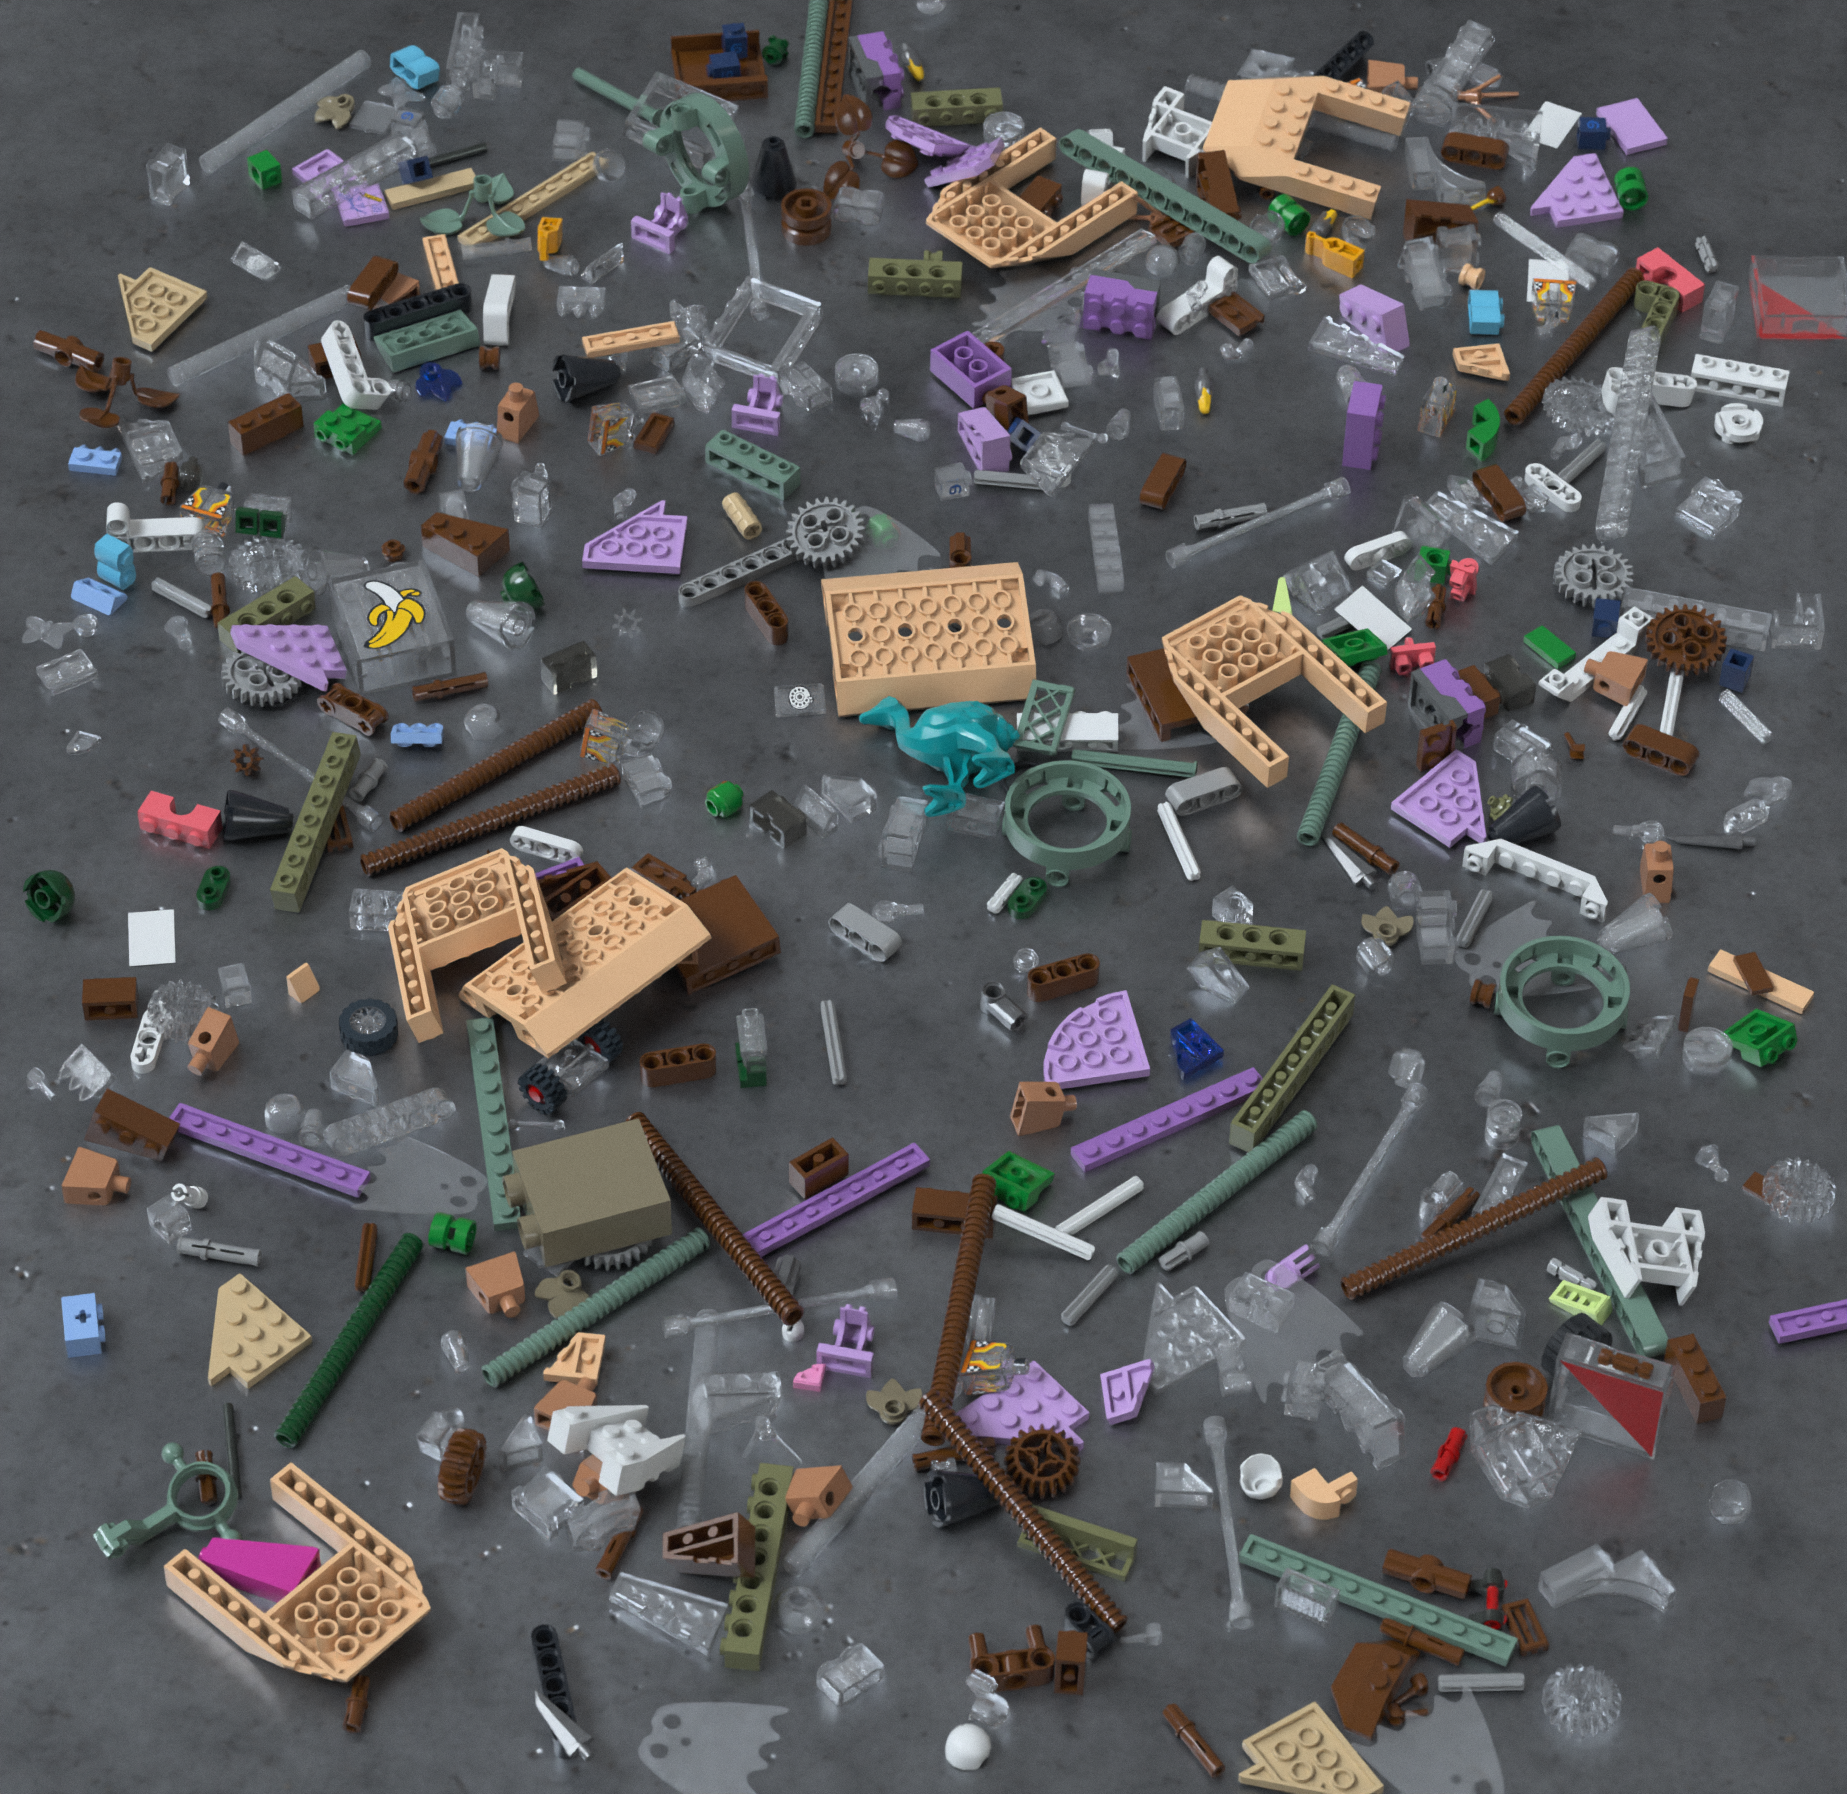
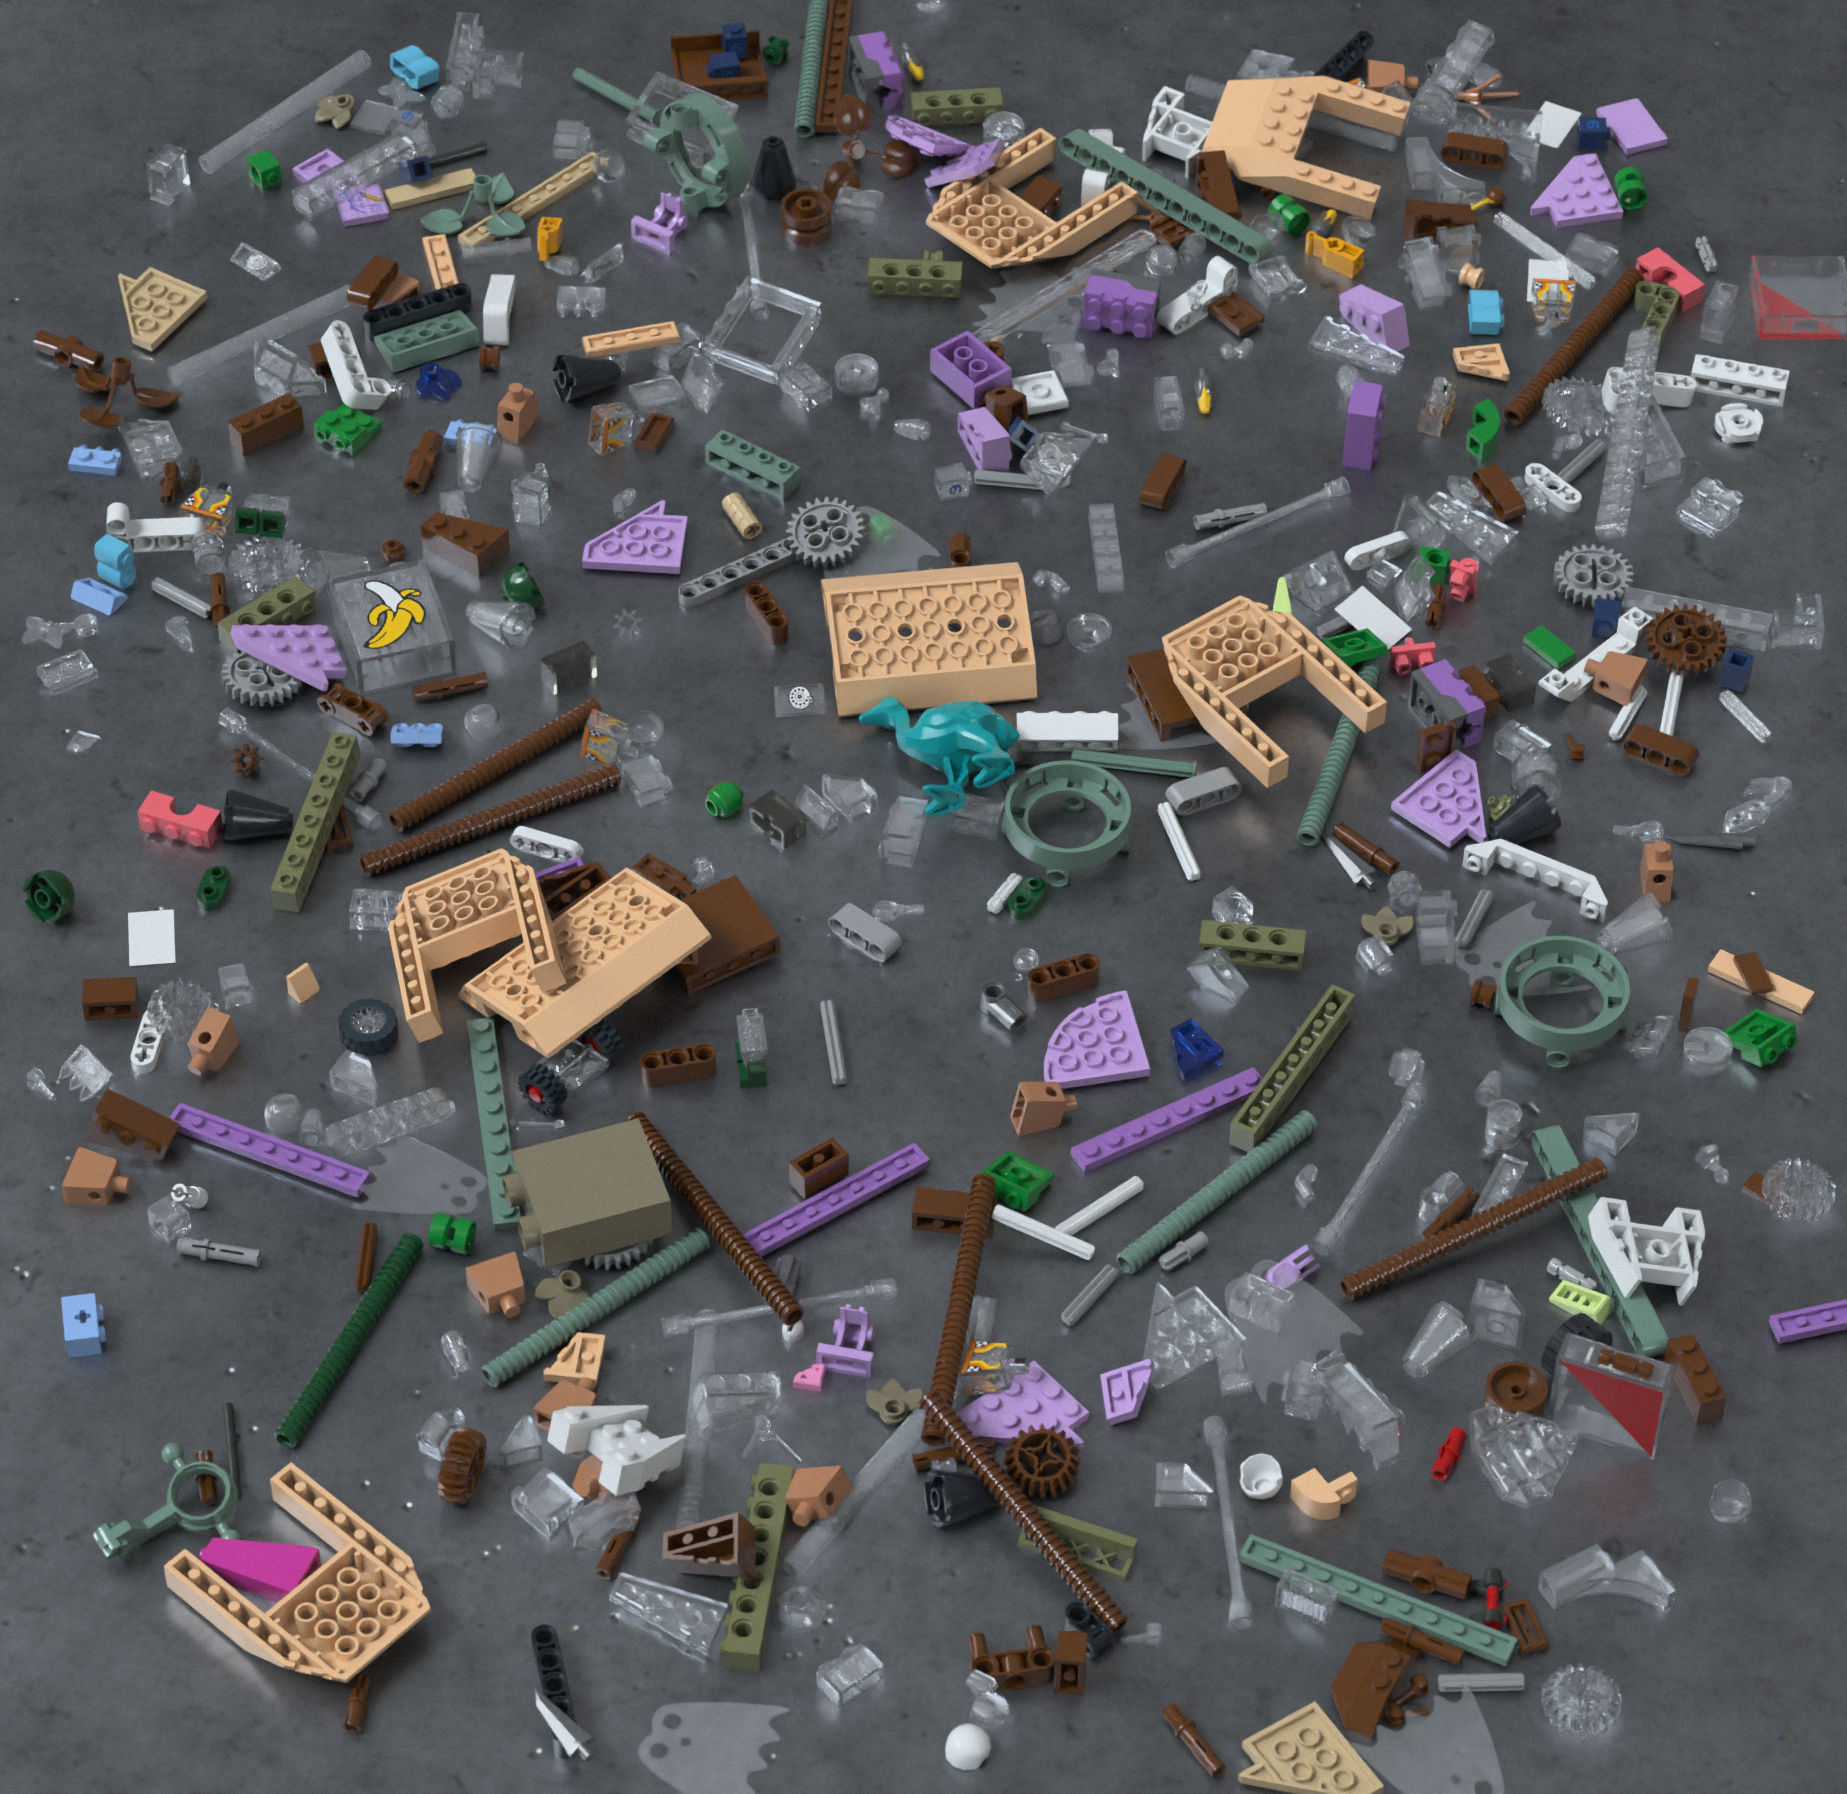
tan wing [208,1273,312,1389] -> none
clear piece [669,300,708,338] -> none
lavender tile [732,374,783,436] -> none
sand green window [1013,679,1076,756] -> none
clear cone [1106,409,1131,441] -> none

